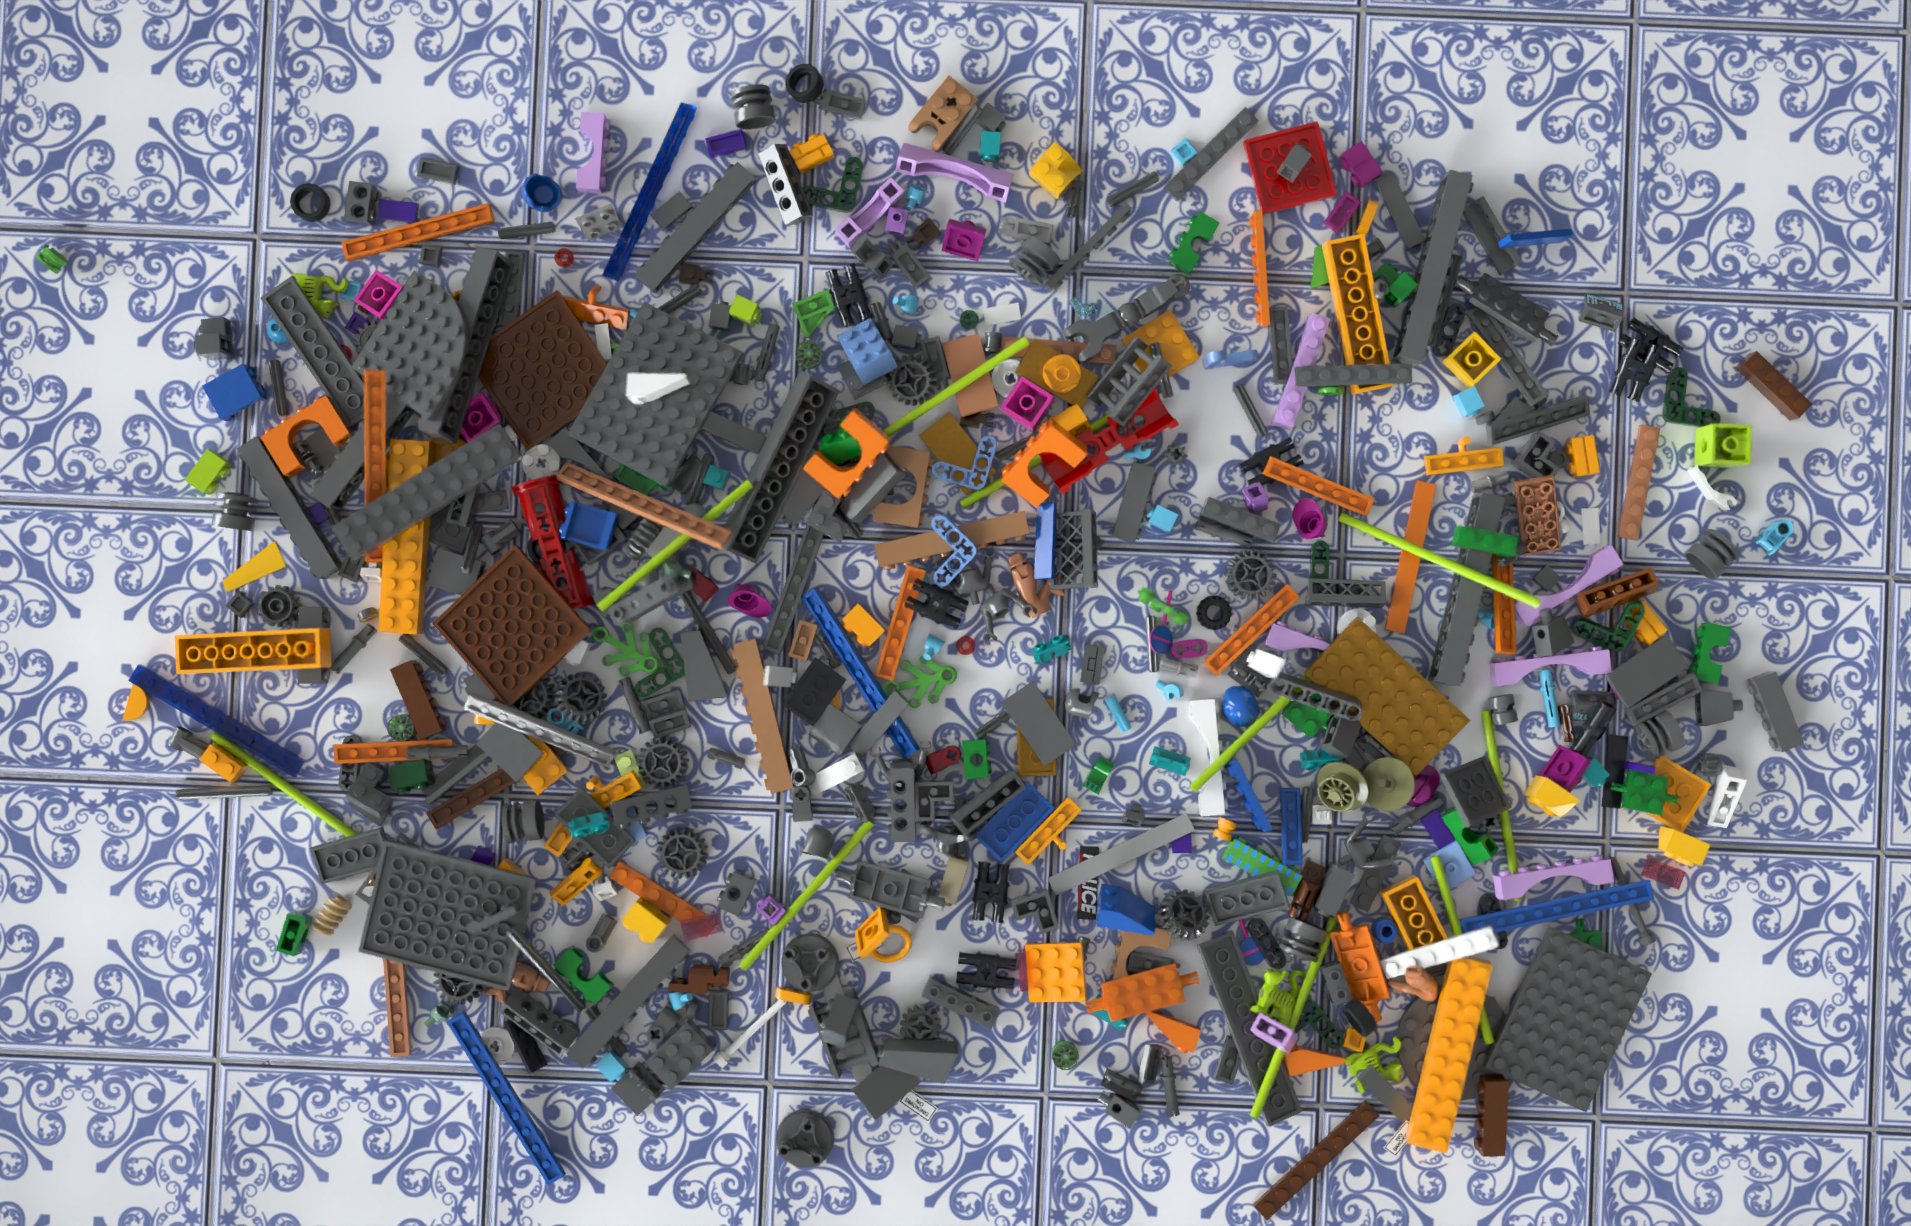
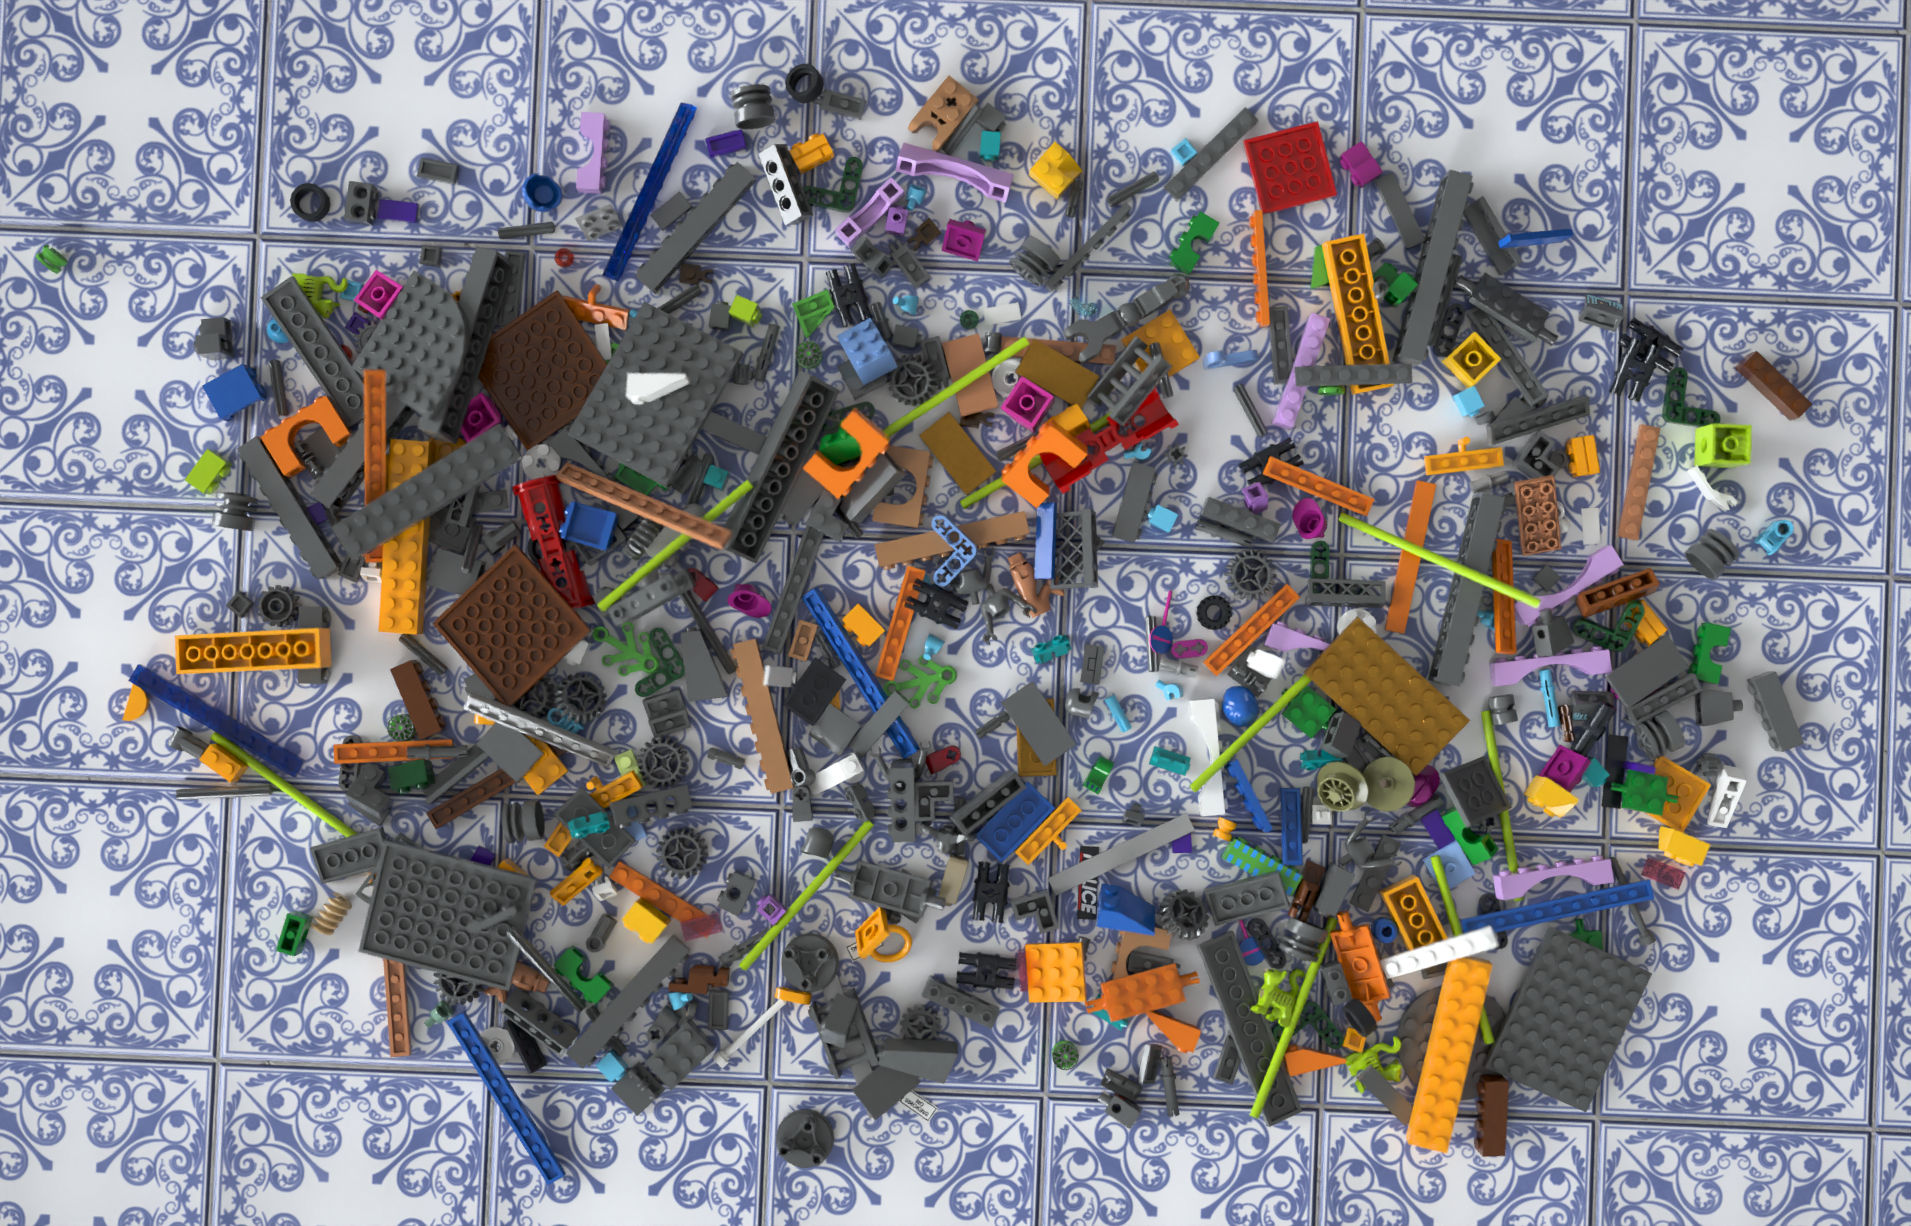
yellow sticker [222,542,285,592] -> none
dark grey pin [330,623,377,674] -> none
orange tile [341,203,495,262] -> none
dark grey tile [357,607,378,622] -> none
dark grey pin [618,677,651,734] -> none
sand green piece [661,559,692,580] -> none
medium blue beam [932,436,997,490] -> none
clear red plate [956,636,975,655] -> none
green brick [962,739,992,780] -> none
light grey hinge [998,217,1054,245] -> none
light orange tile [1042,354,1081,393] -> none
bright green plant [1137,587,1190,626] -> none
lavender brick [1250,1013,1298,1054] -> none
reddish brown plate [1253,1100,1380,1220] -> none
dark grey beam [1270,672,1363,721] -> none
dark grey brick [1277,144,1312,183] -> none
magenta plate [1323,191,1361,234] -> none
light orange beam [1356,199,1379,236] -> none
white sticker [1384,1120,1409,1157] -> none
nougat piece [1388,966,1439,1001] -> none
green arch [1451,525,1519,557] -> none
dark grey axle [1497,542,1528,567] -> none

